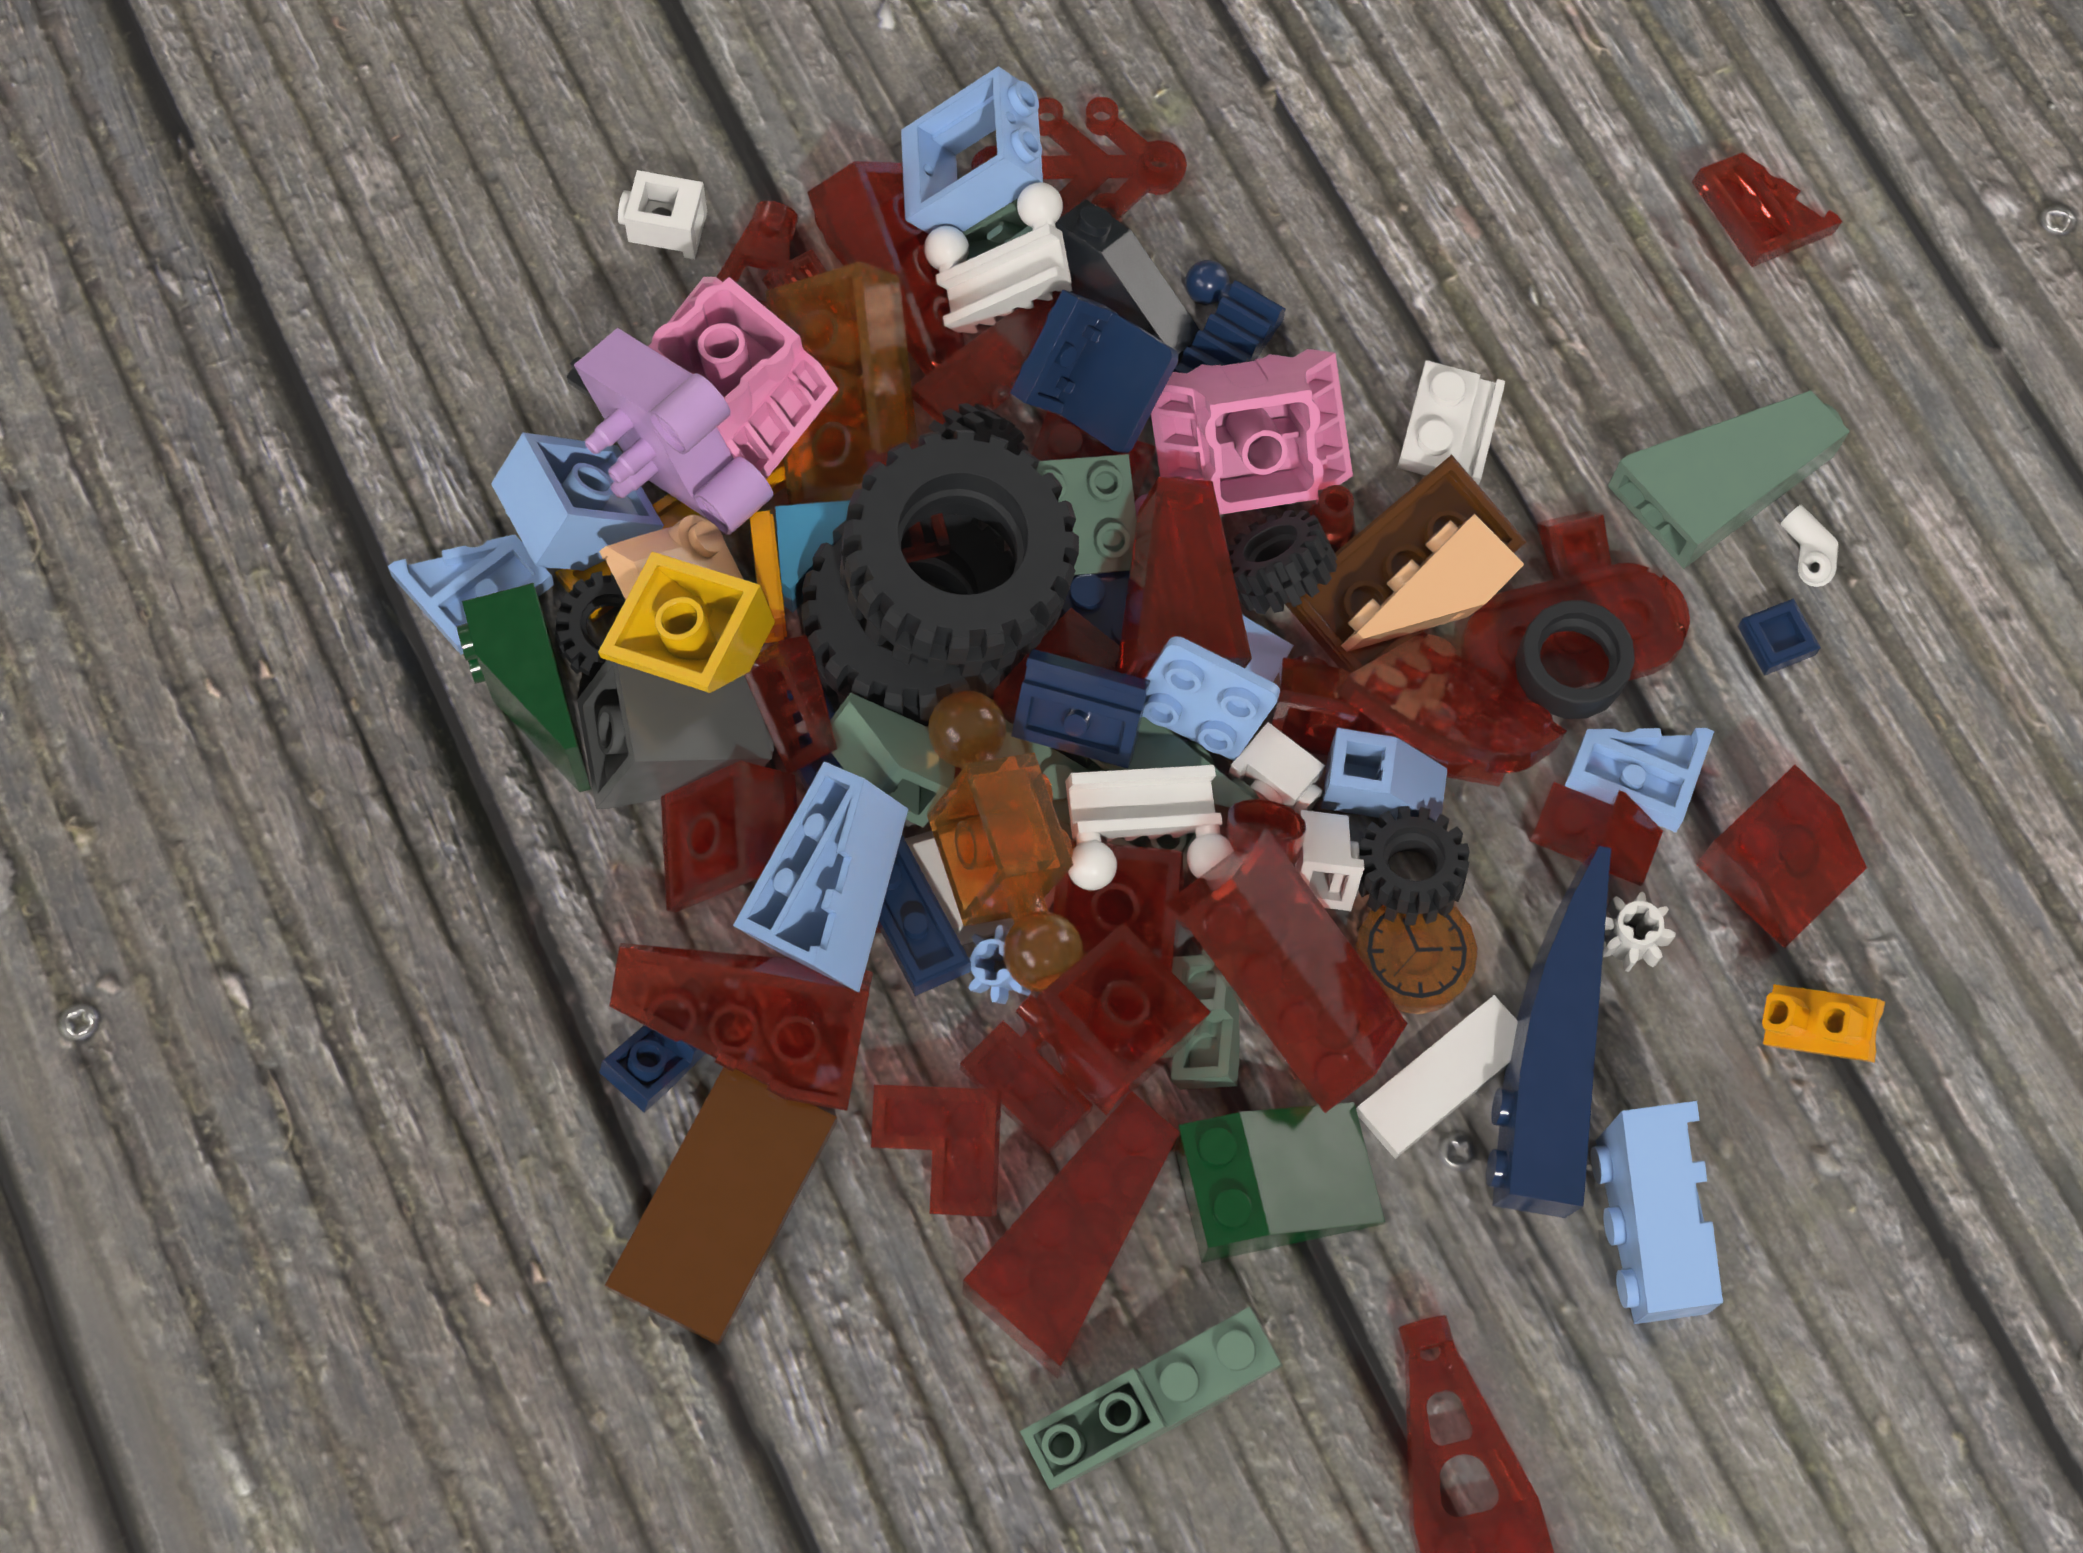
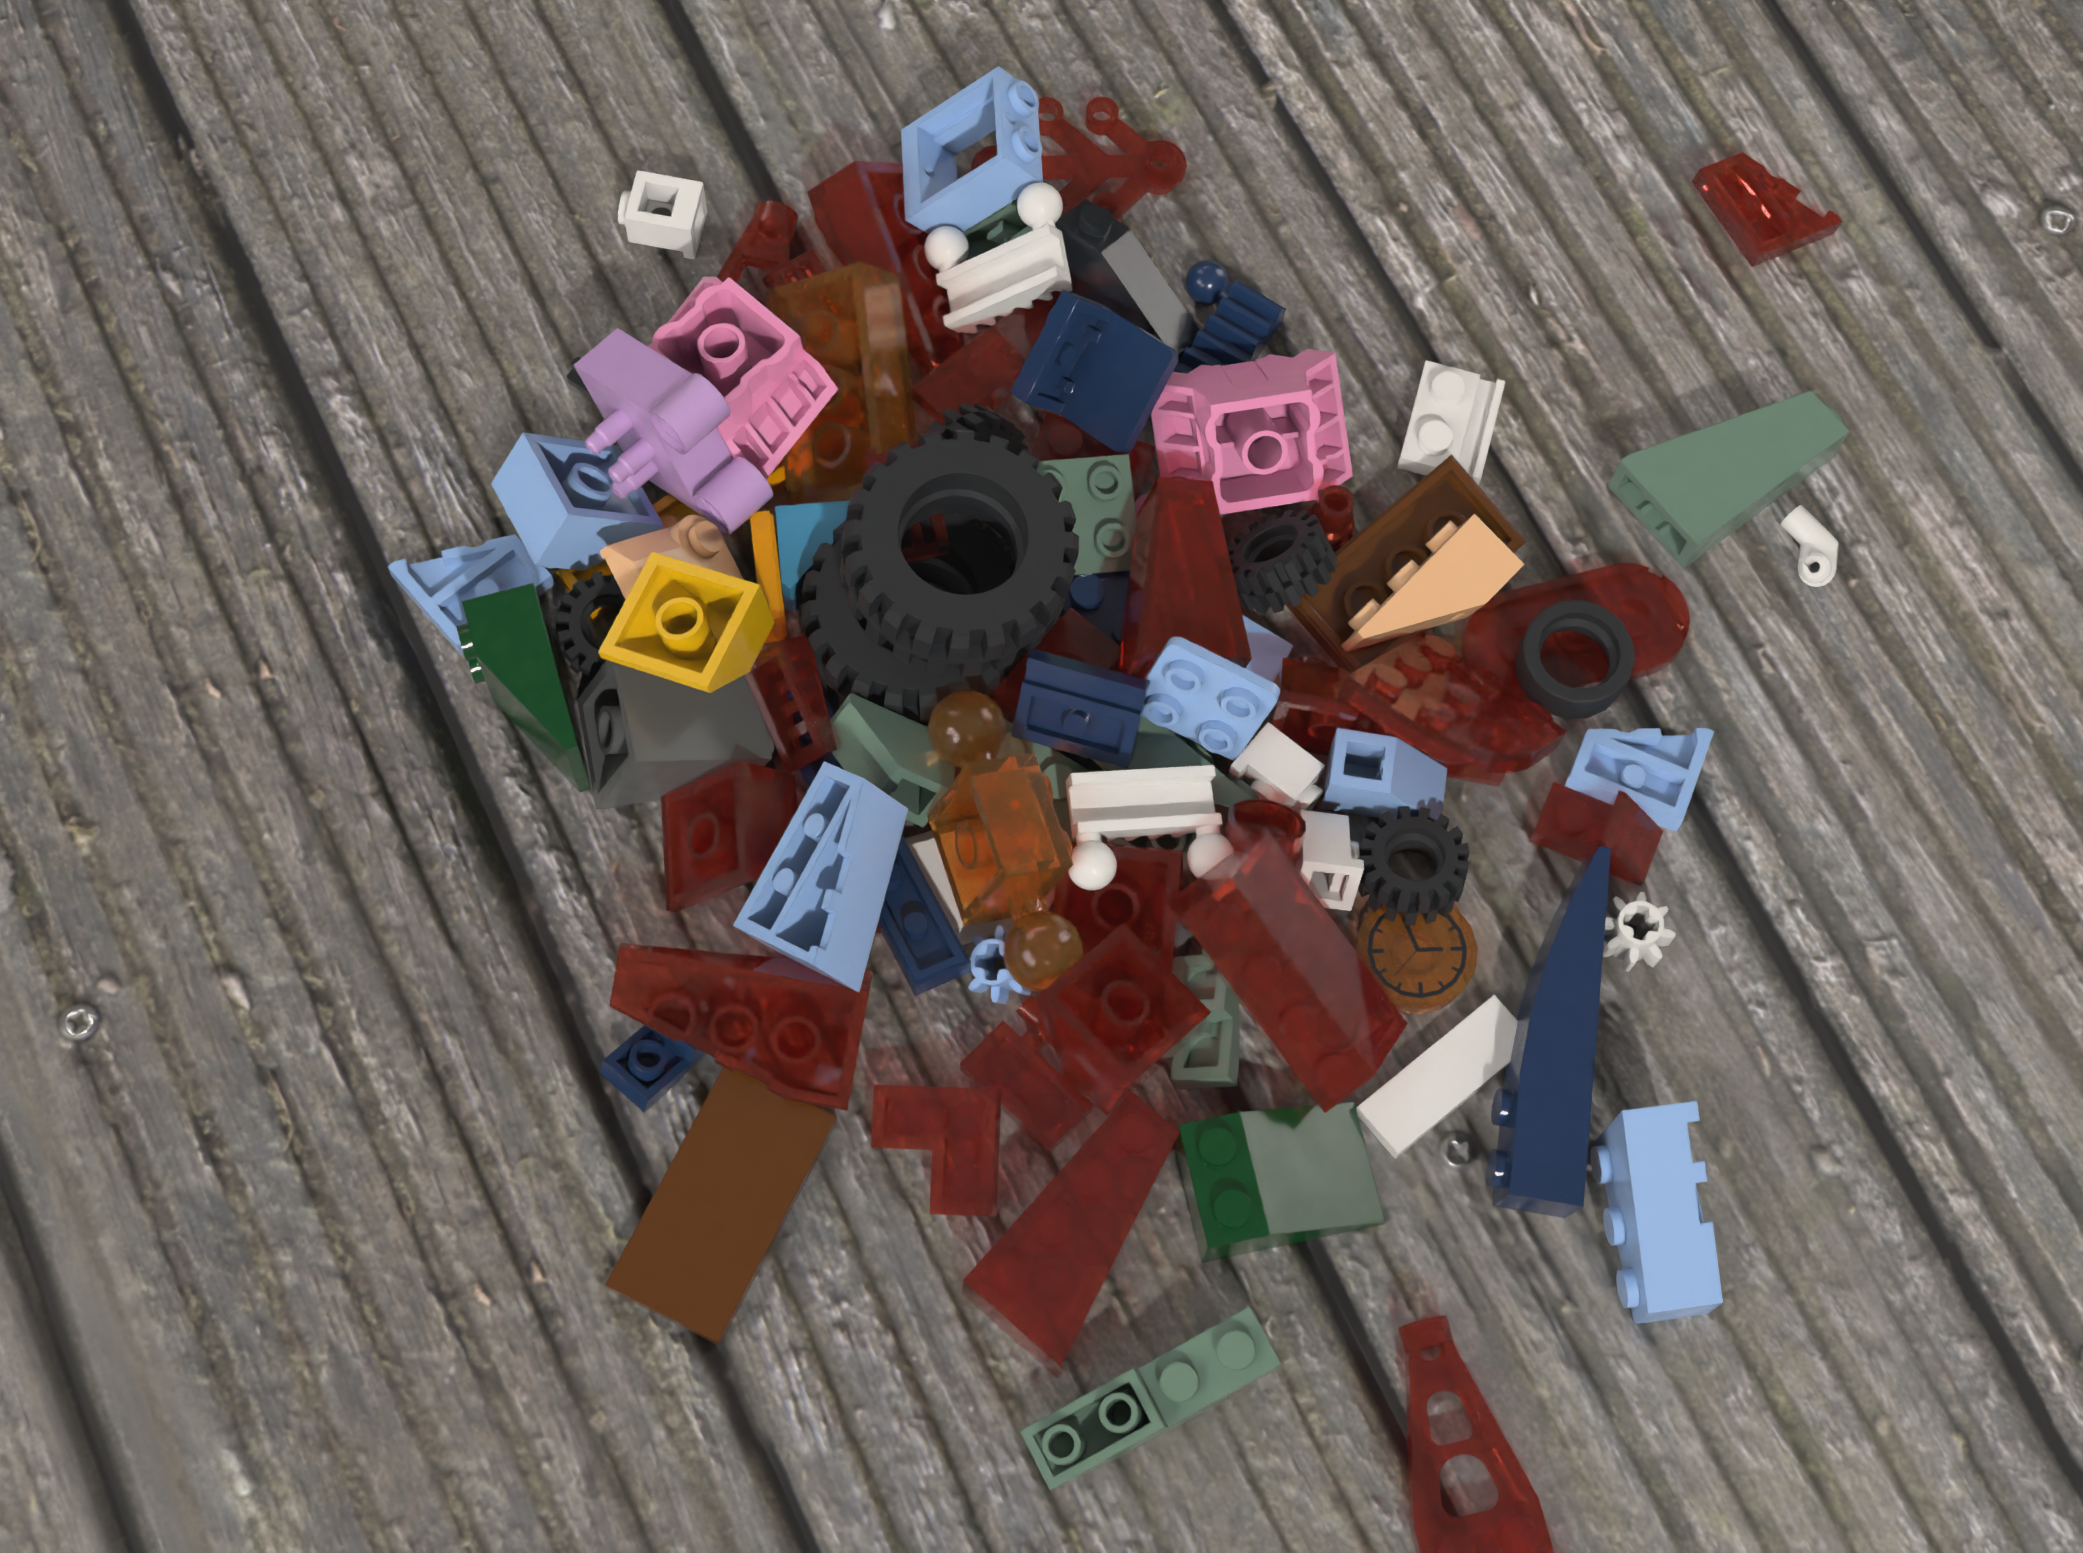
clear red slope [1537,511,1613,583] -> none
clear red slope [1696,764,1867,949] -> none
dark blue tile [1737,598,1821,676] -> none
light orange hips [1762,984,1885,1063] -> none

